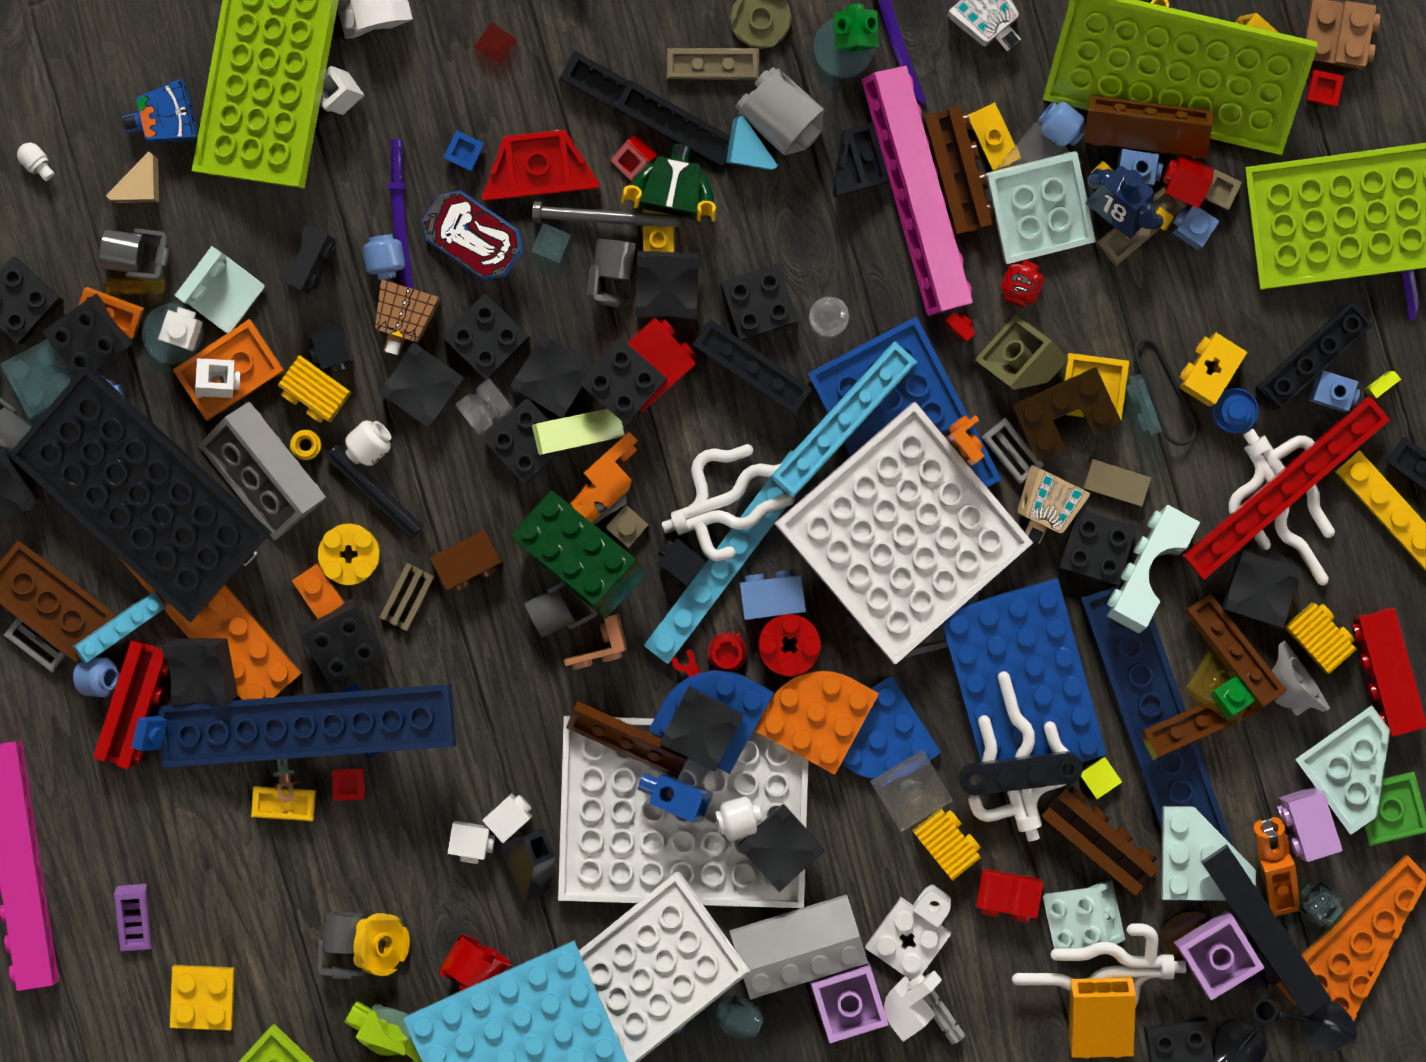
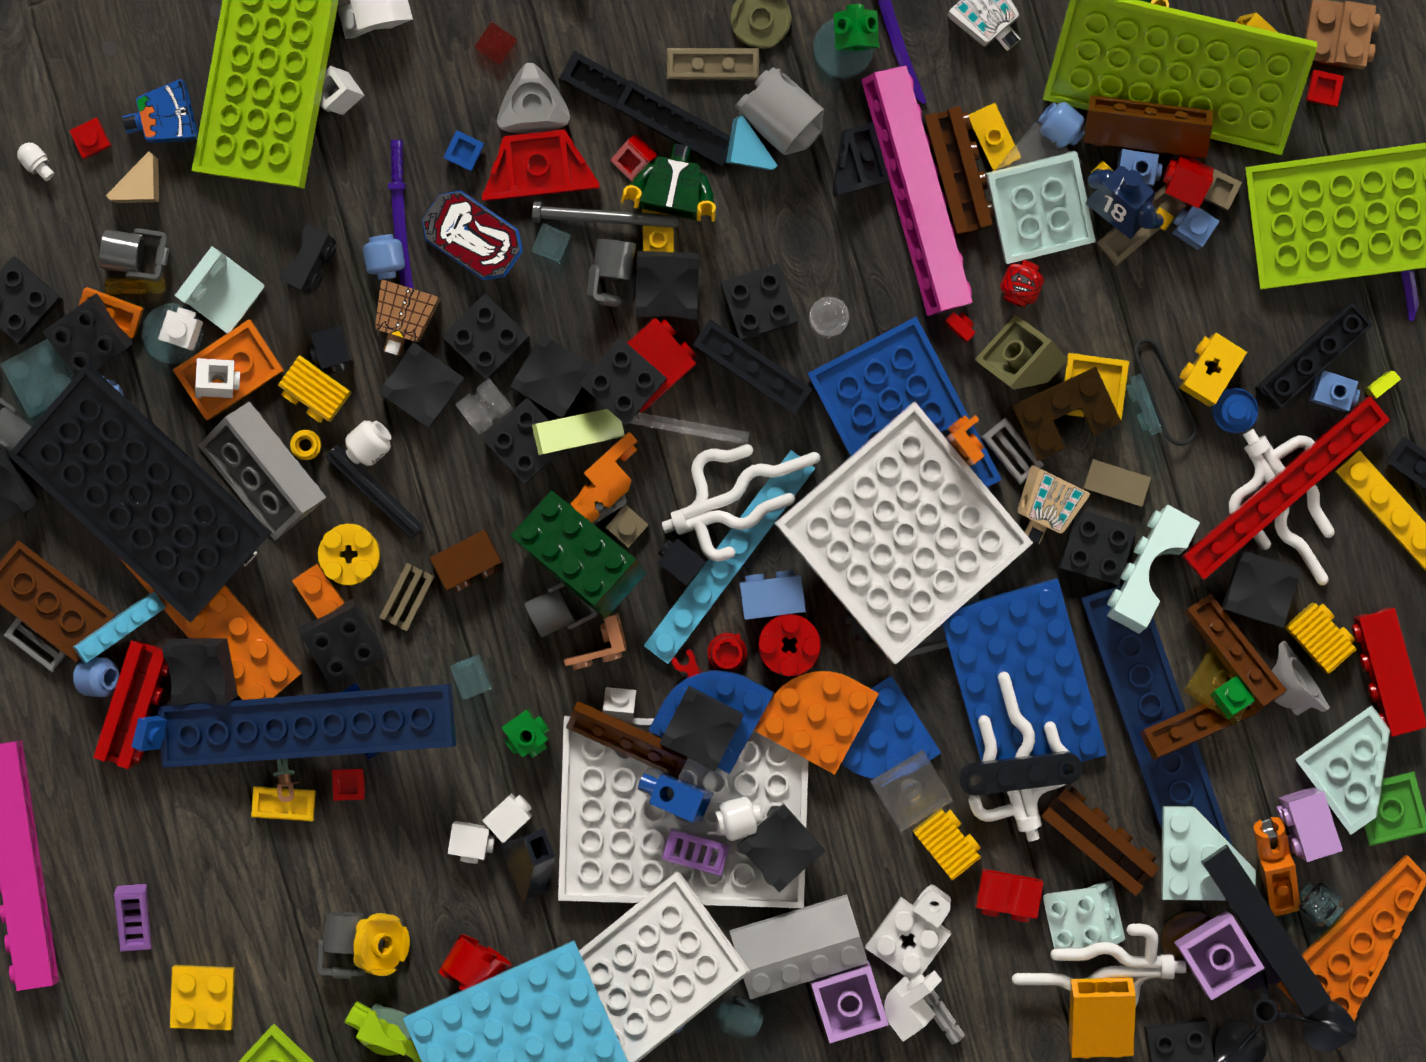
medium azure tile [770,341,917,498] -> none
neon yellow tile [1081,756,1122,799] -> none
none -> red plate [69,117,112,159]
none -> clear light blue panel [450,654,494,699]
none -> light grey hat [497,63,570,134]
none -> green brick [501,708,550,758]
none -> white plate [603,687,636,721]
none -> clear tile [628,412,749,445]
none -> medium lavender slope [662,828,730,876]

